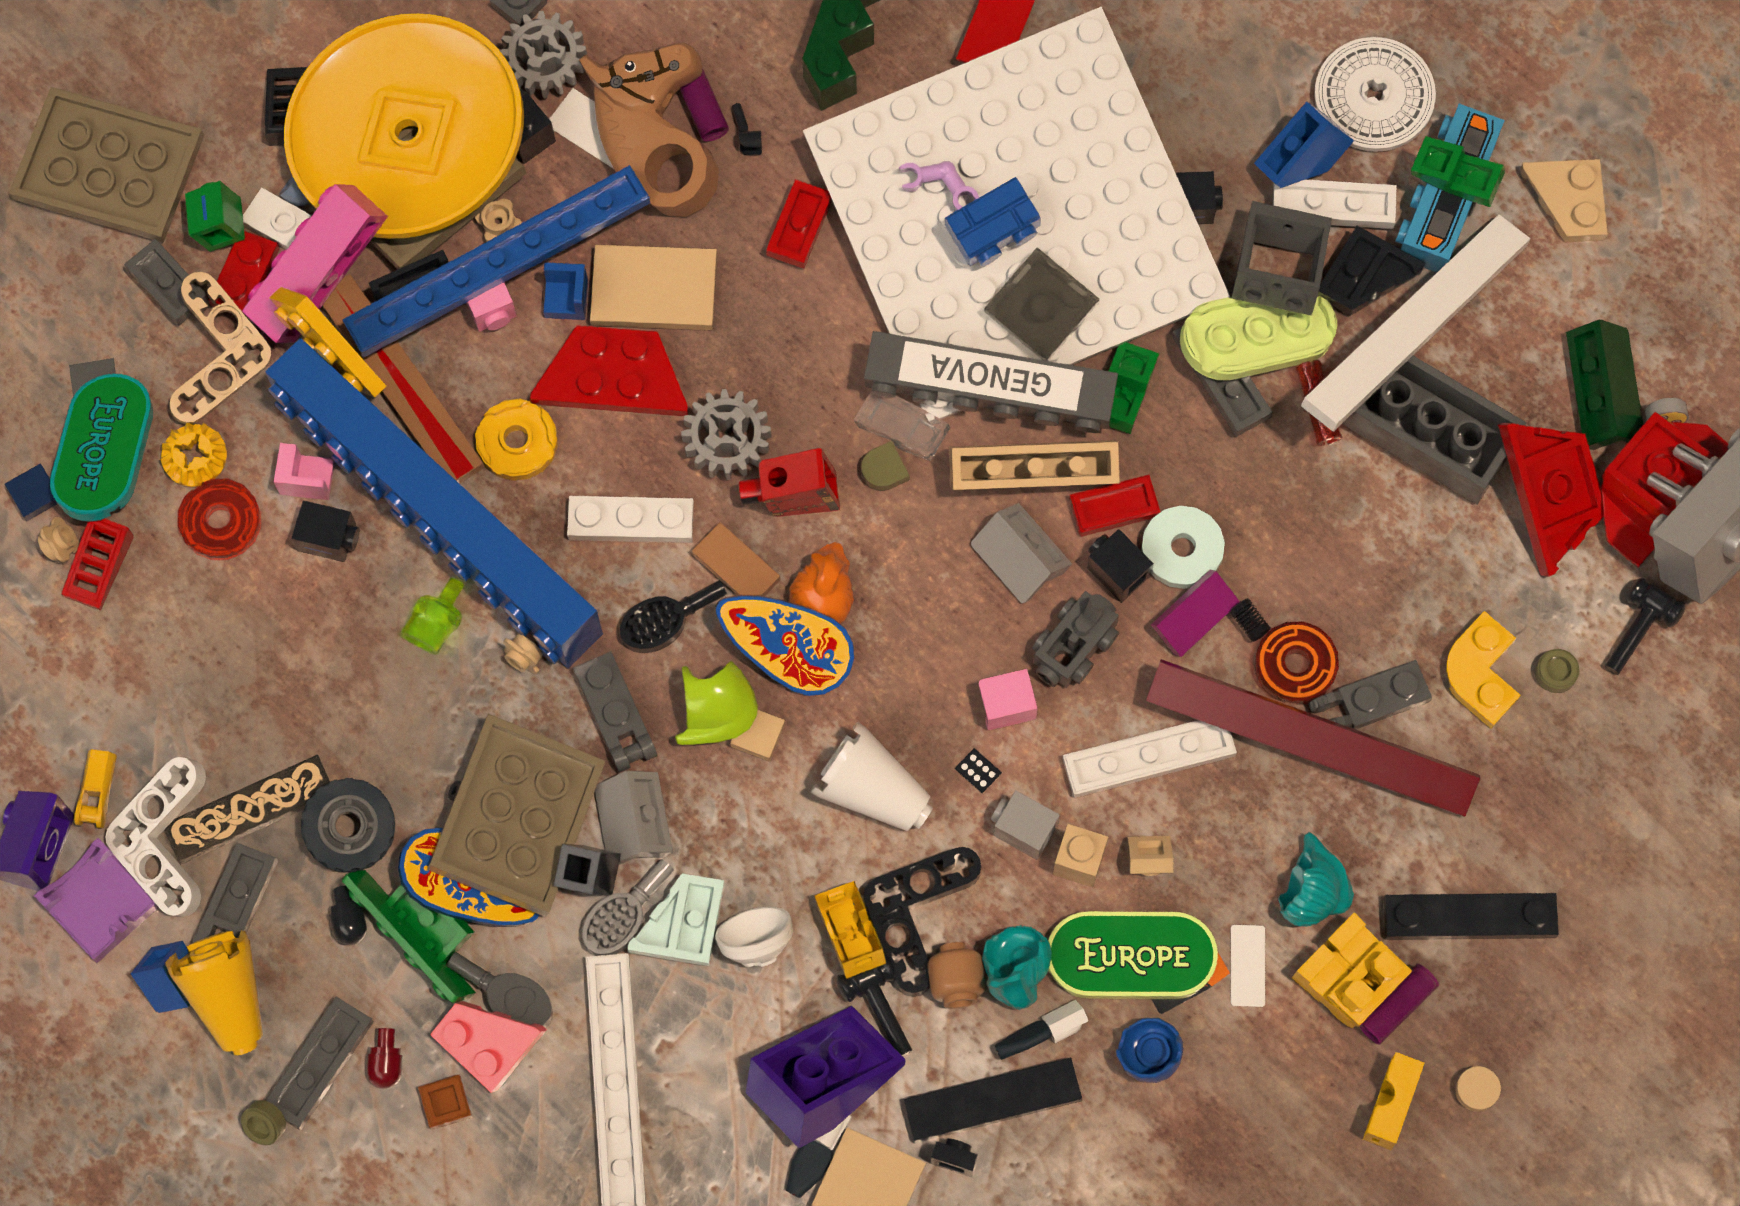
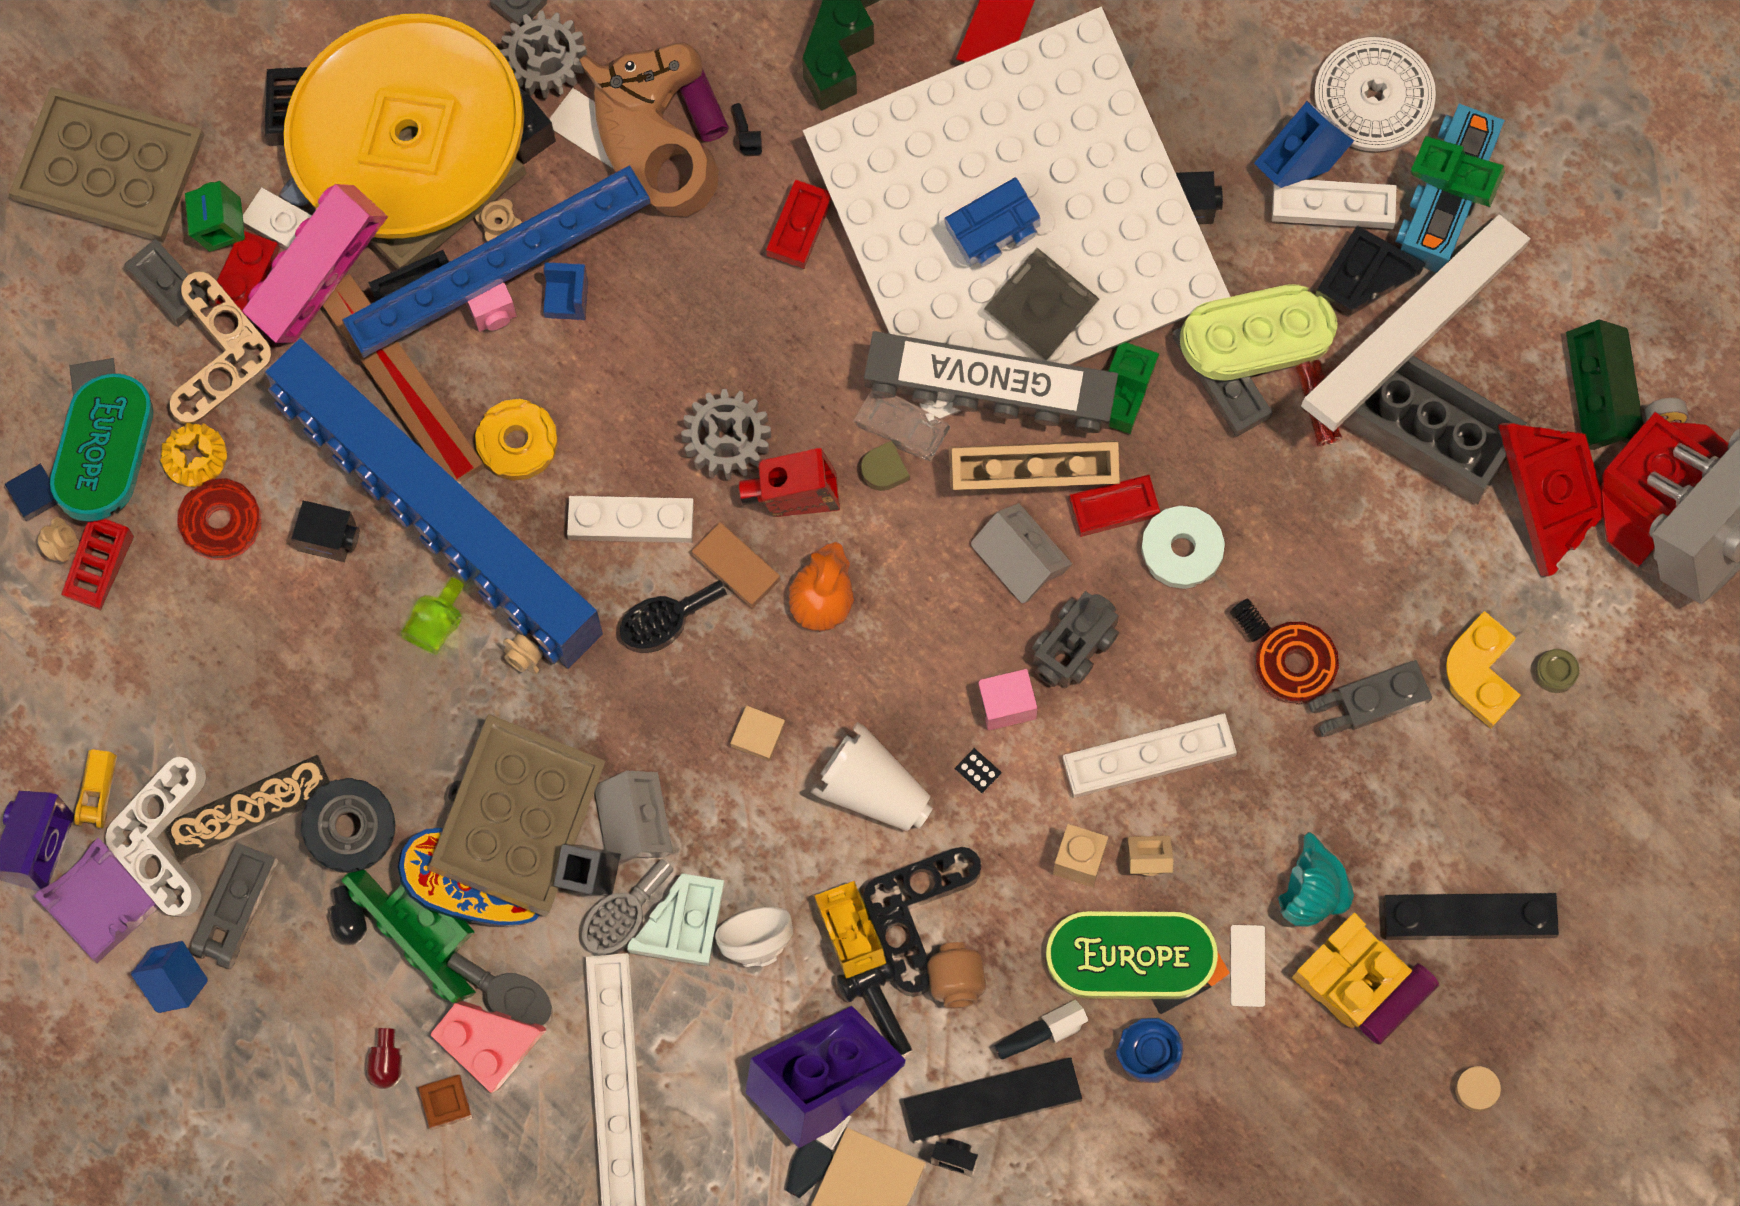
yellow cone [165,930,263,1055] -> none
olive tile [241,1100,286,1145] -> none
dark grey plate [266,996,374,1131] -> none
yellow plate [269,287,386,398] -> none
bright pink panel [274,443,334,500] -> none
red wing [530,325,689,416] -> none
dark grey plate [573,651,658,773] -> none
tan tile [590,245,717,330] -> none
lime piece [675,661,758,745] -> none
shield [715,595,854,696] -> none
lavender arm [899,161,979,211] -> none
teal hair [982,925,1052,1010] -> none
light grey brick [991,790,1060,860] -> none
black brick [1087,529,1154,603] -> none
dark red tile [1146,659,1480,817] -> none
magenta tile [1151,570,1240,657] -> none
dark grey window [1231,201,1332,316] -> none
yellow piece [1362,1052,1425,1150] -> none
tan wing [1520,159,1608,242] -> none
black piece [1604,577,1686,675] -> none

